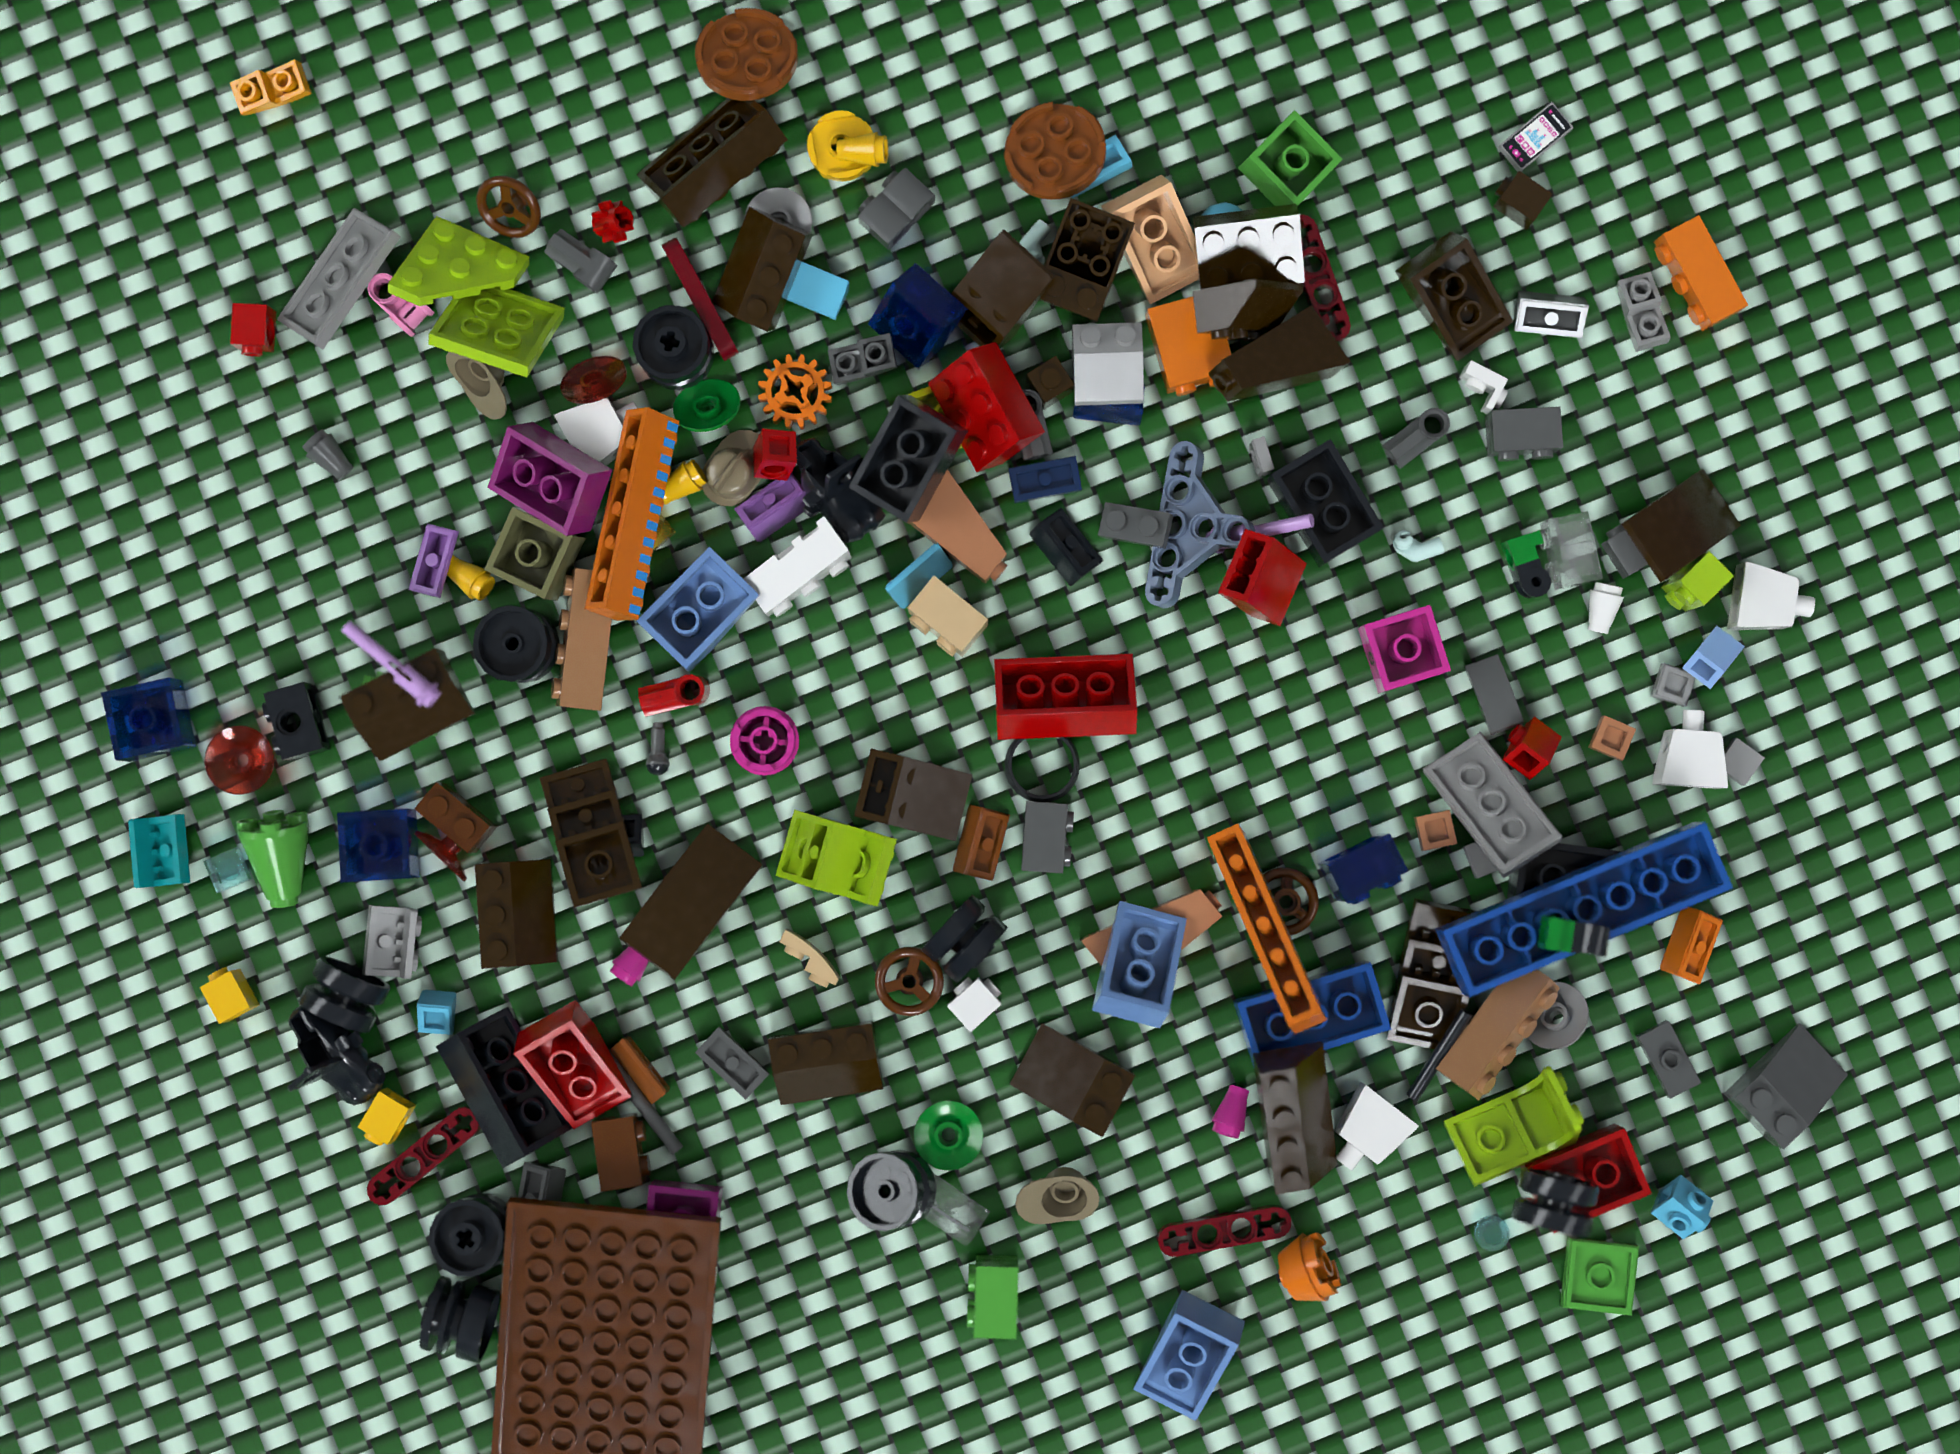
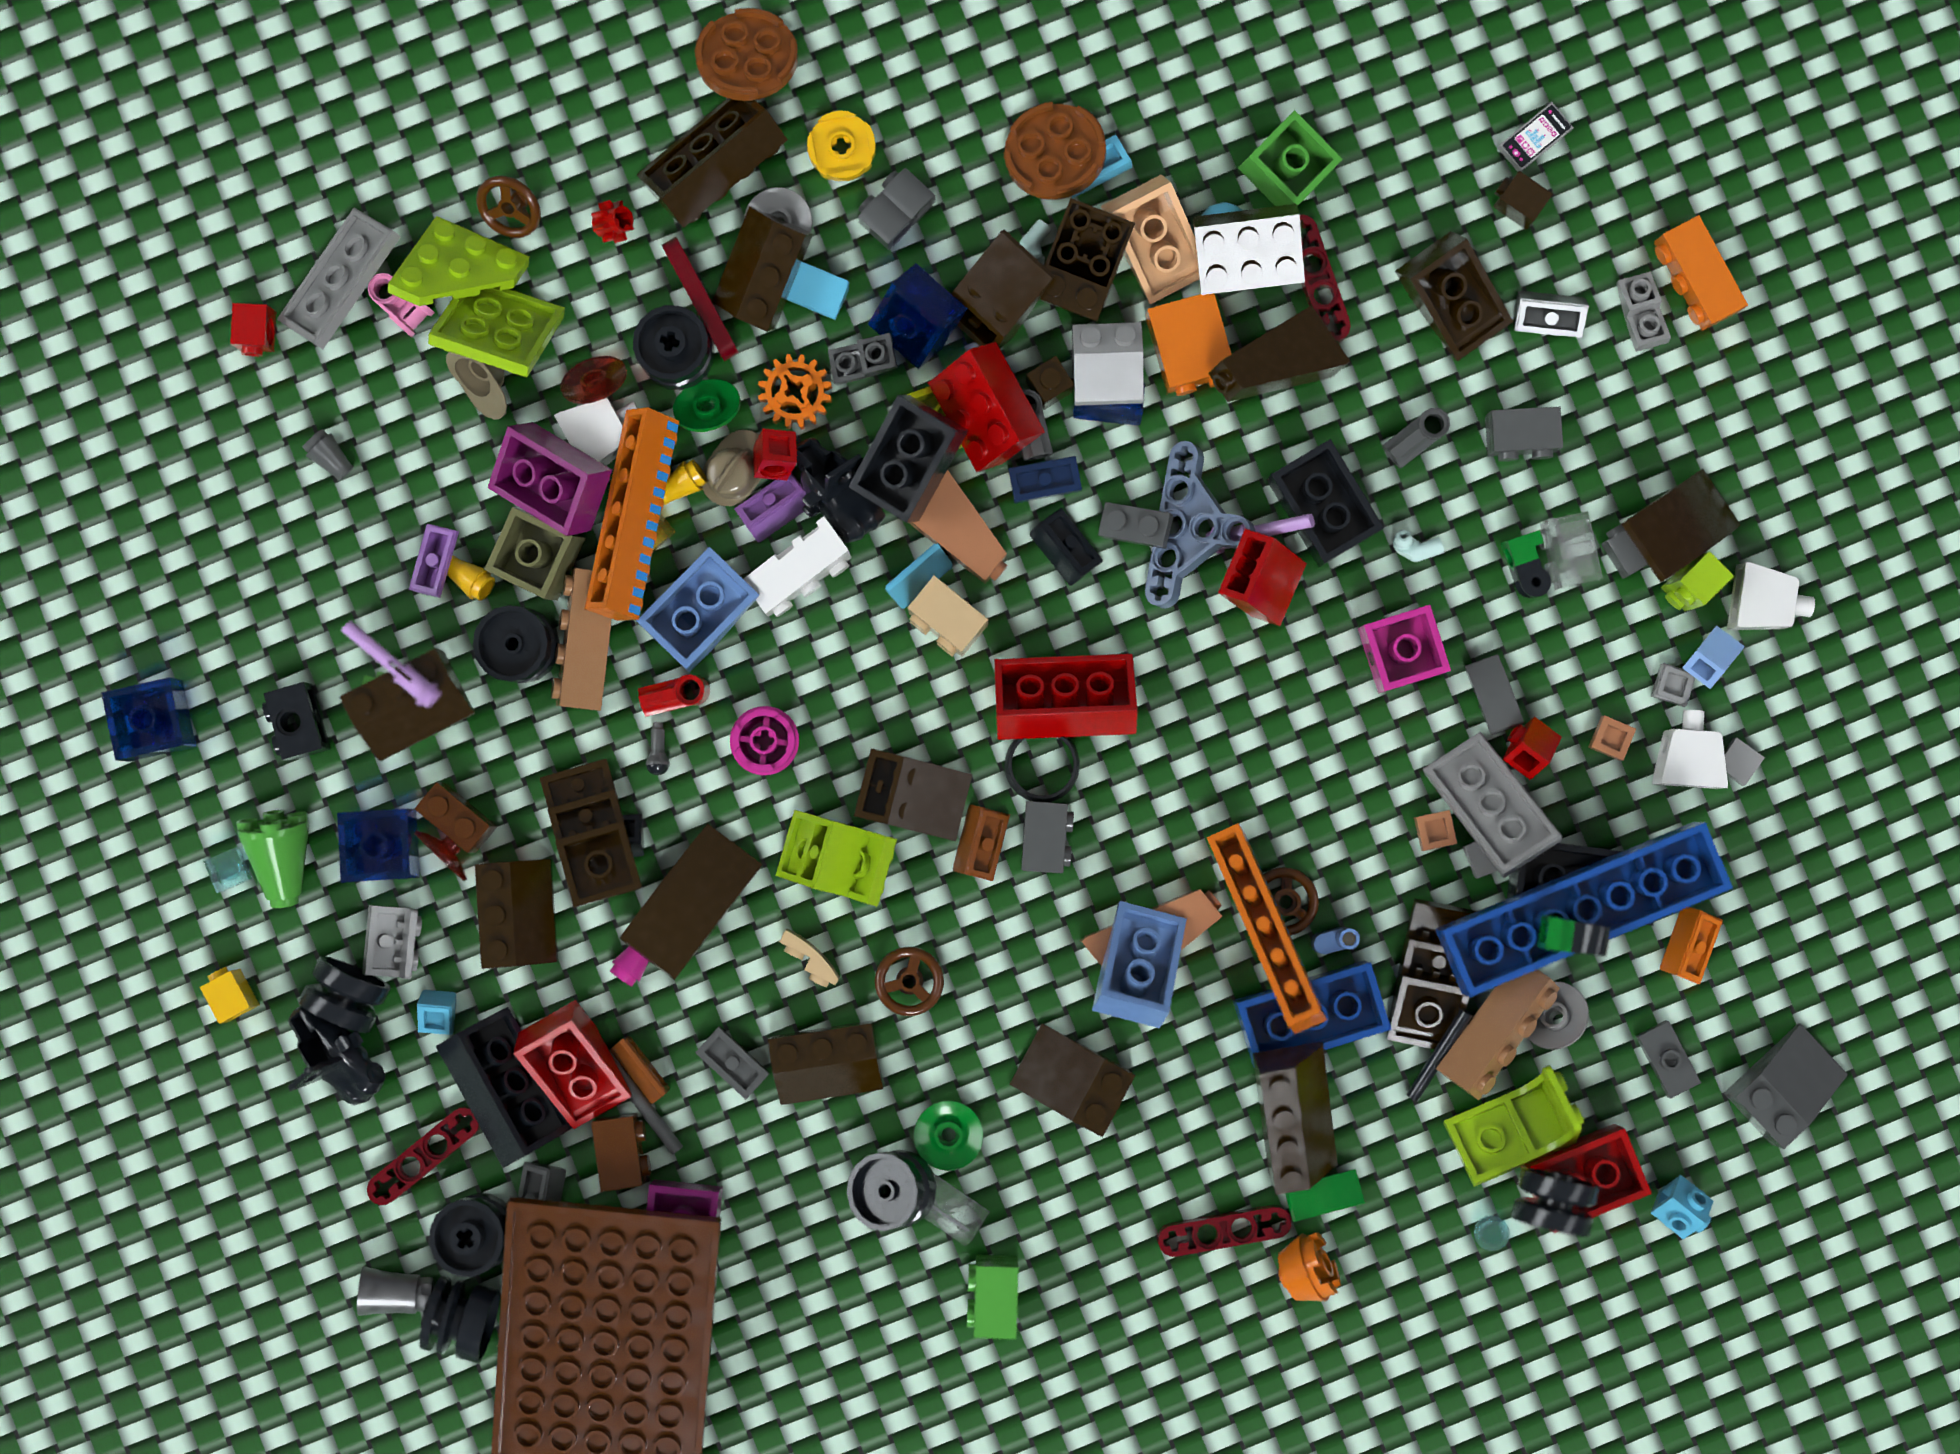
teal bracket [128,814,191,888] -> none
clear red dish [204,726,274,795] -> none
light orange slope [230,59,312,116] -> none
yellow brick [357,1088,416,1146] -> none
dark grey piece [544,229,617,294] -> none
yellow cone [837,132,889,167] -> none
black wheel [921,894,1008,983] -> none
white brick [947,977,1002,1032] -> none
dark tan piece [1015,1167,1099,1224] -> none
medium blue slope [1133,1290,1245,1421] -> none
dark brown slope [1193,279,1303,341] -> none
dark pink cone [1211,1085,1249,1139] -> none
light grey tile [1248,436,1274,477] -> none
clear blue brick [1317,833,1408,905] -> none
white torso [1335,1082,1418,1171] -> none
white bracket [1459,360,1508,414] -> none
bright green tile [1560,1236,1639,1316] -> none
white cone [1588,582,1624,634] -> none
none -> flat silver plant [357,1266,434,1316]
none -> green slope [1285,1169,1365,1222]
none -> medium blue piece [1311,927,1360,954]

